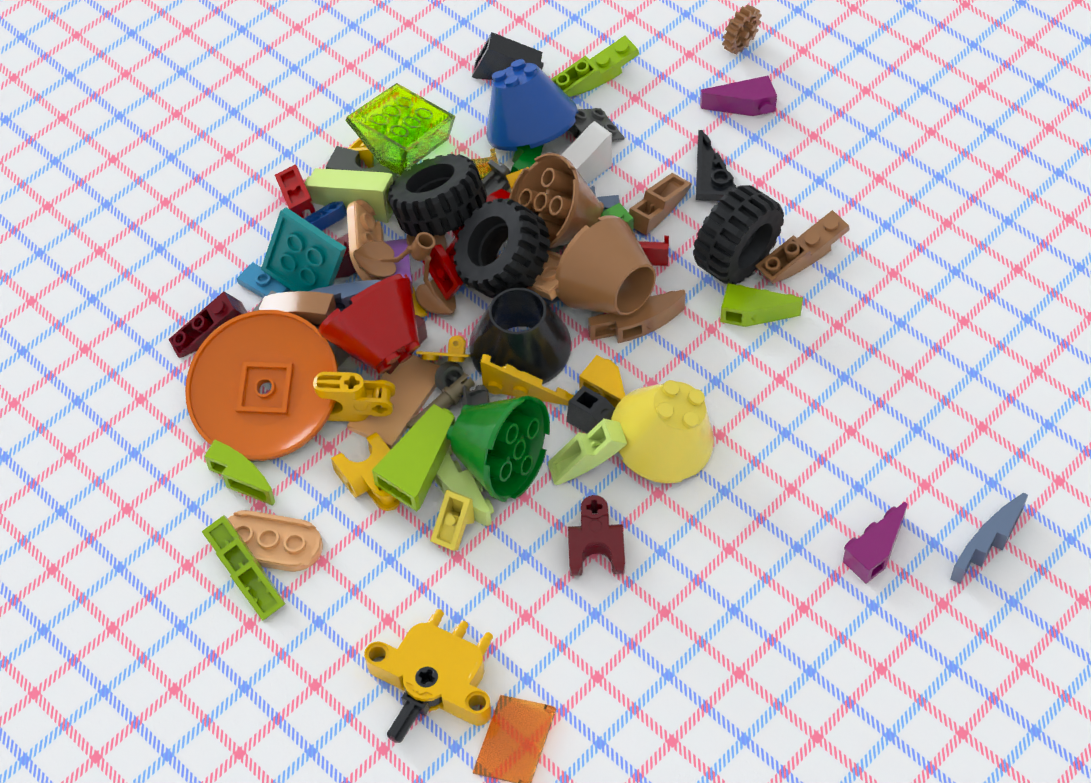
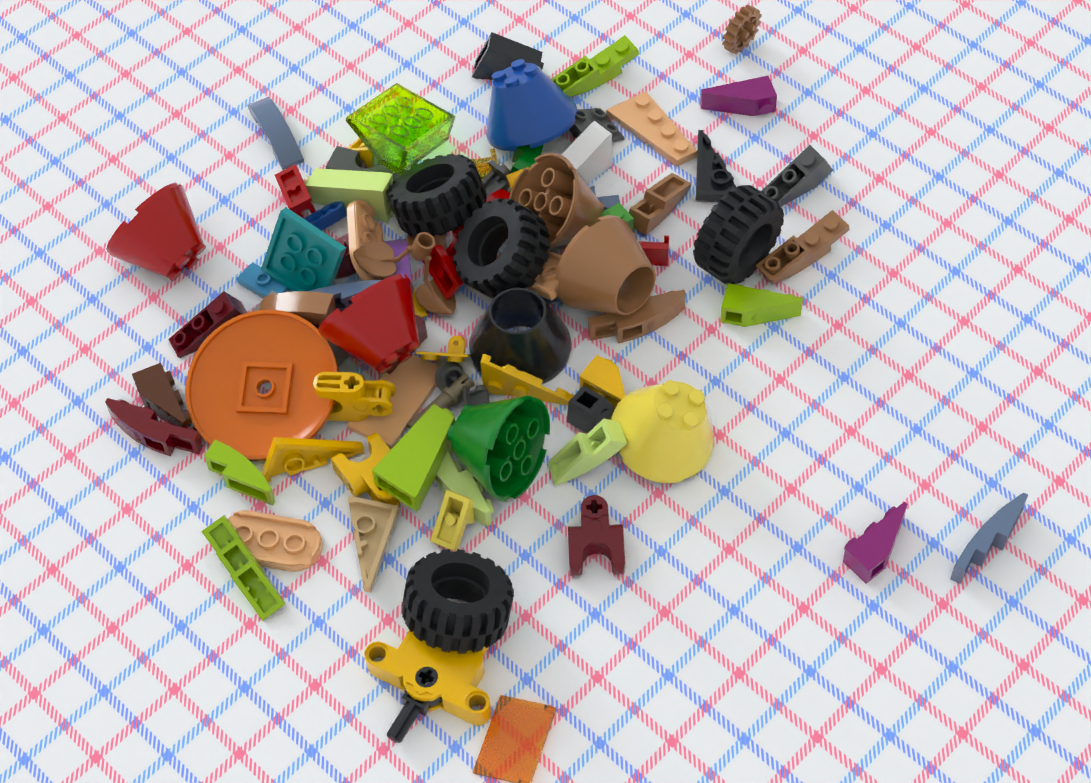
none -> dark red slope [105,398,203,456]
none -> red cone [106,182,206,281]
none -> reddish brown slope [132,363,192,428]
none -> sand blue slope [247,97,304,170]
none -> yellow wing [262,437,364,483]
none -> tan wing [348,496,400,593]
none -> black tyre [401,549,514,654]
none -> light nougat wing [606,91,697,167]
none -> dark grey slope [761,145,834,207]

